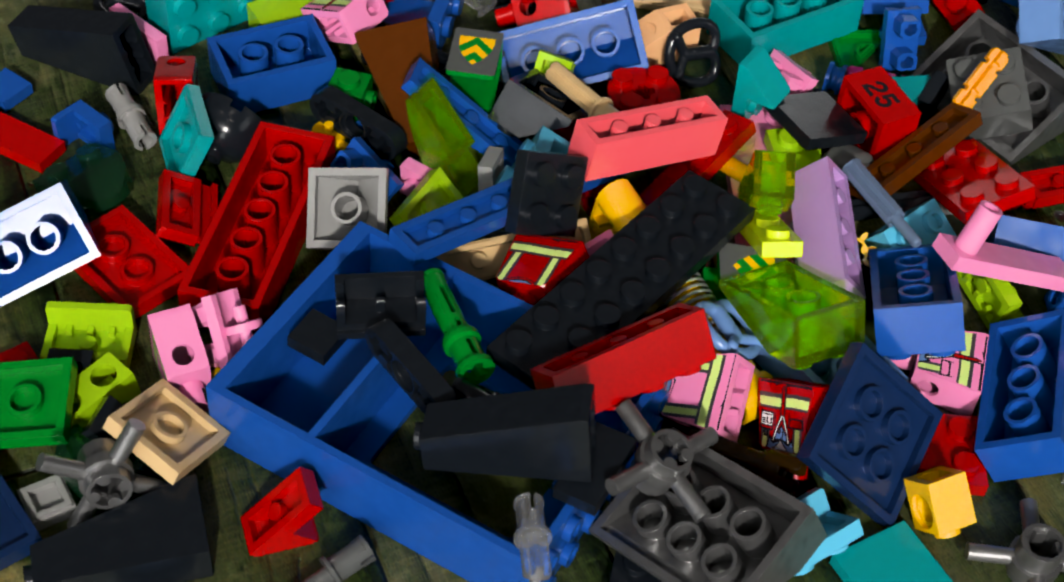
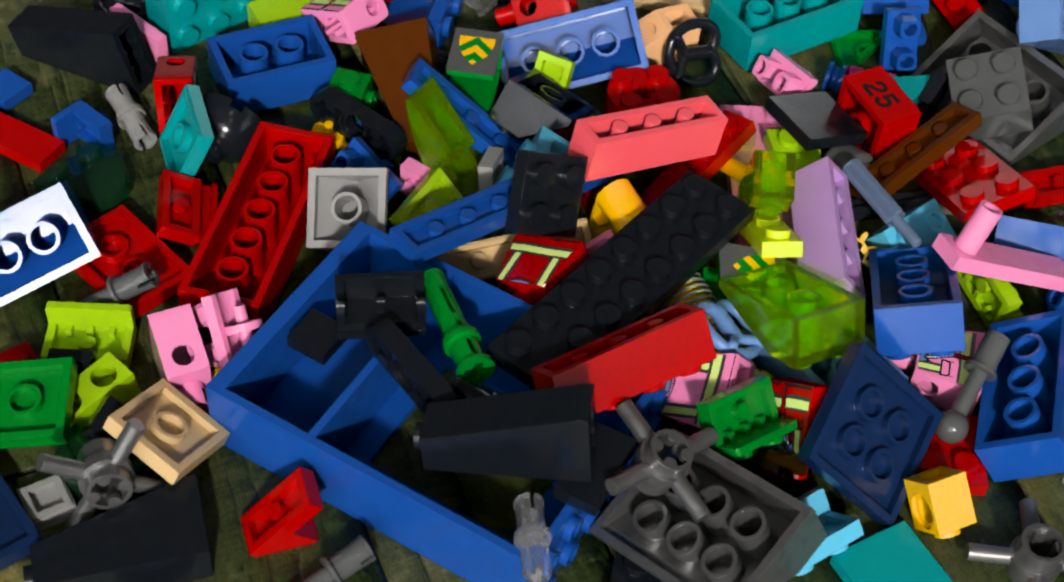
tan axle [545,62,619,117] -> none
teal slope [731,45,790,119] -> none
light orange axle [952,47,1009,109] -> none
none -> dark grey pin [78,262,160,304]
none -> green bracket [696,375,798,462]
none -> dark grey pin [935,330,1011,444]

